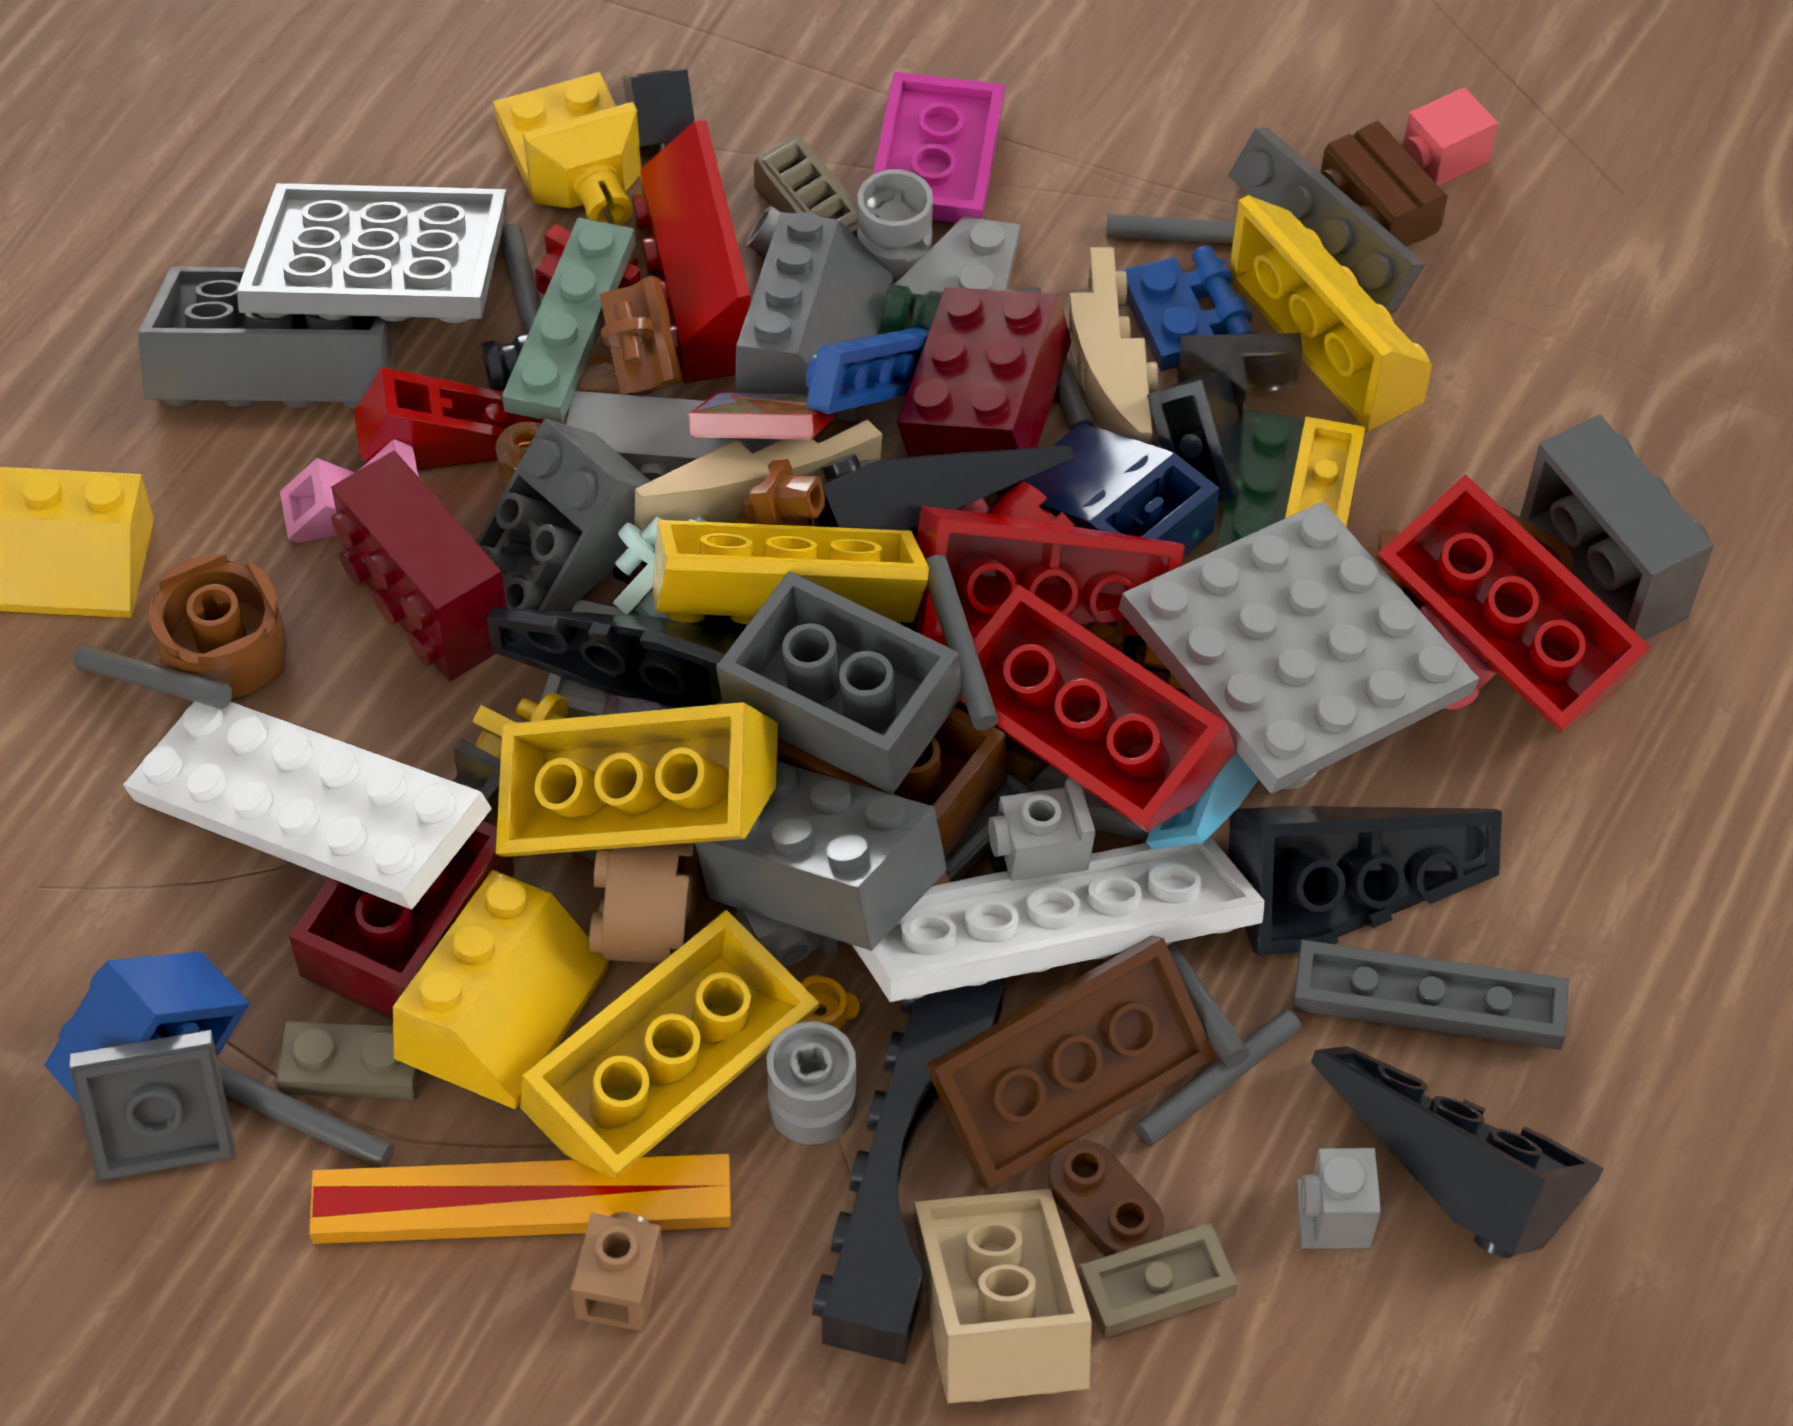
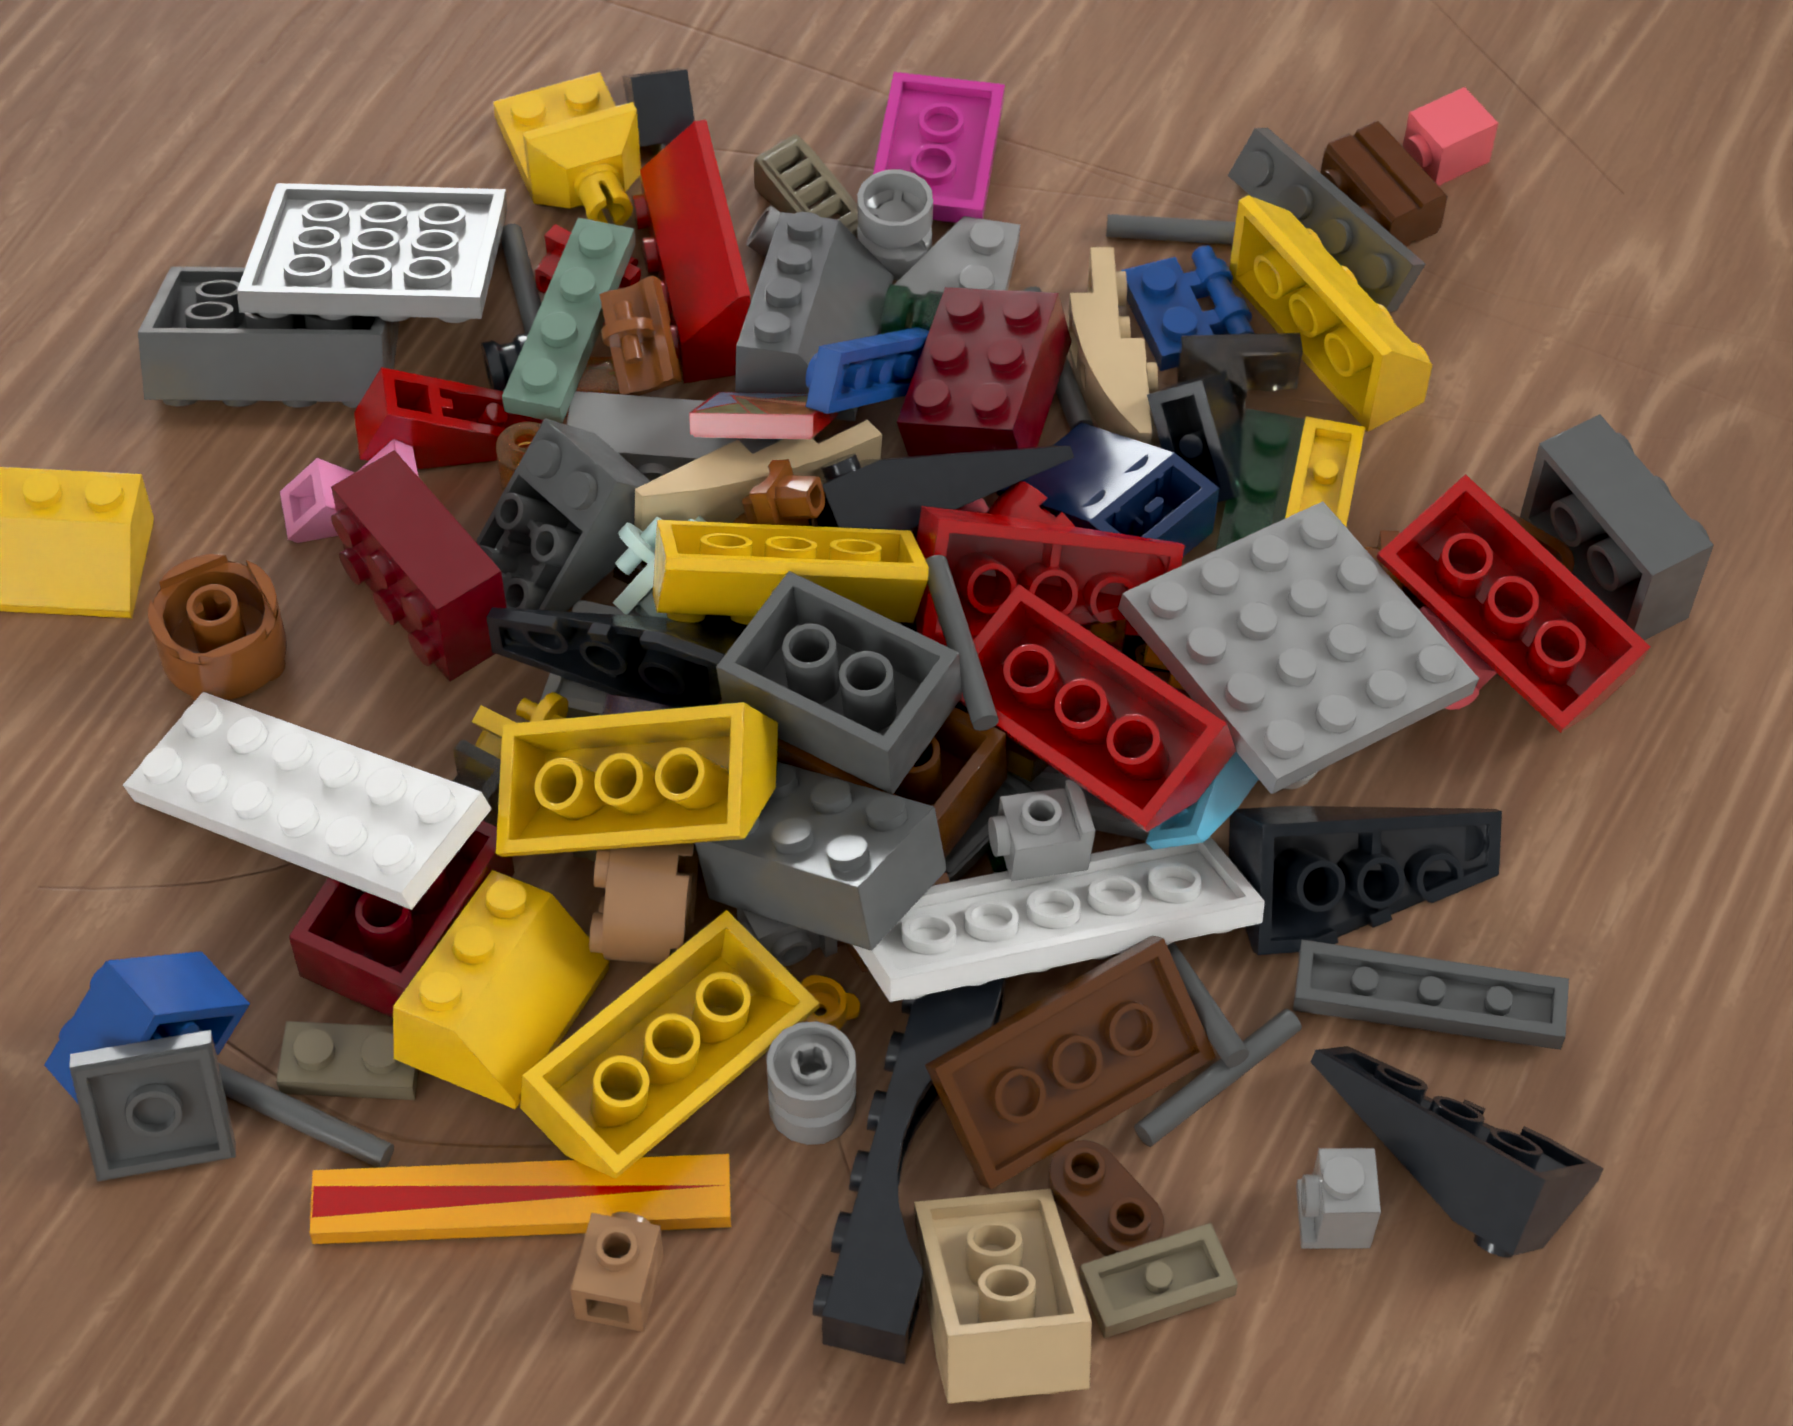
dark grey bar [74,644,232,709] -> none

